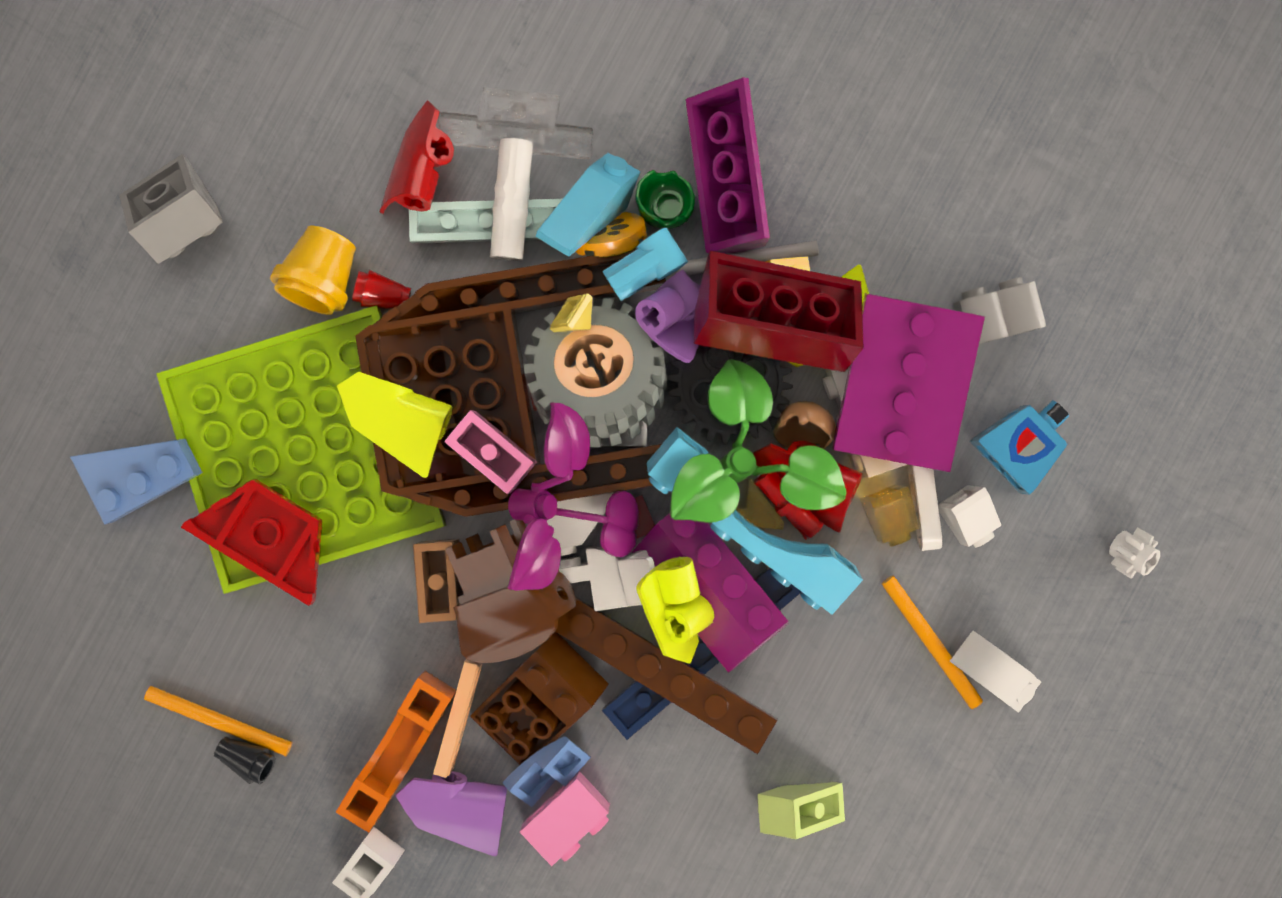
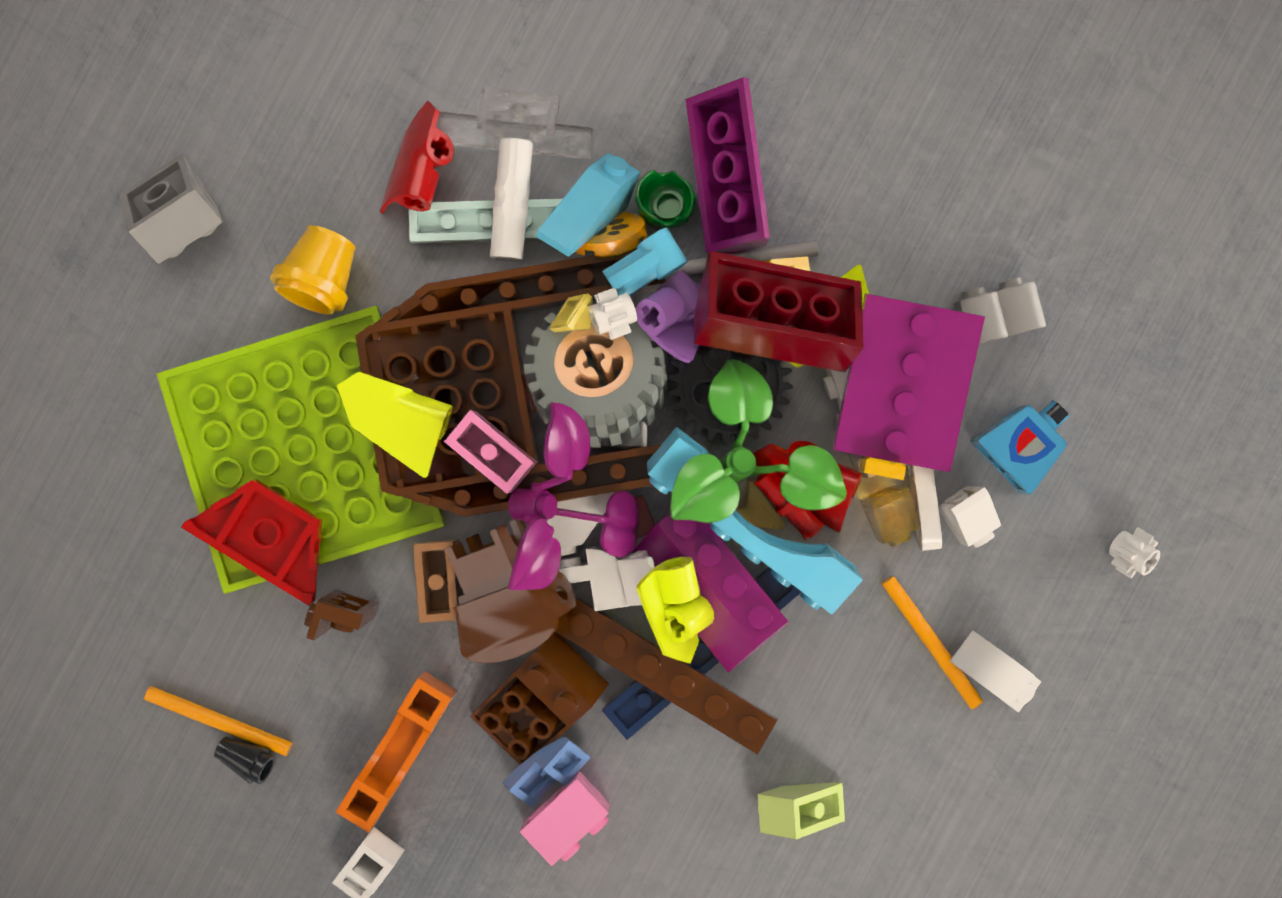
medium blue wing [70,439,203,525] -> none
red cone [352,270,412,309] -> none
medium lavender panel [395,771,507,856] -> none
light nougat tile [433,659,483,778] -> none
medium nougat hair [773,401,837,449] -> none
none -> reddish brown bracket [304,589,379,641]
none -> white gear [588,287,637,340]
none -> yellow tile [859,456,906,480]

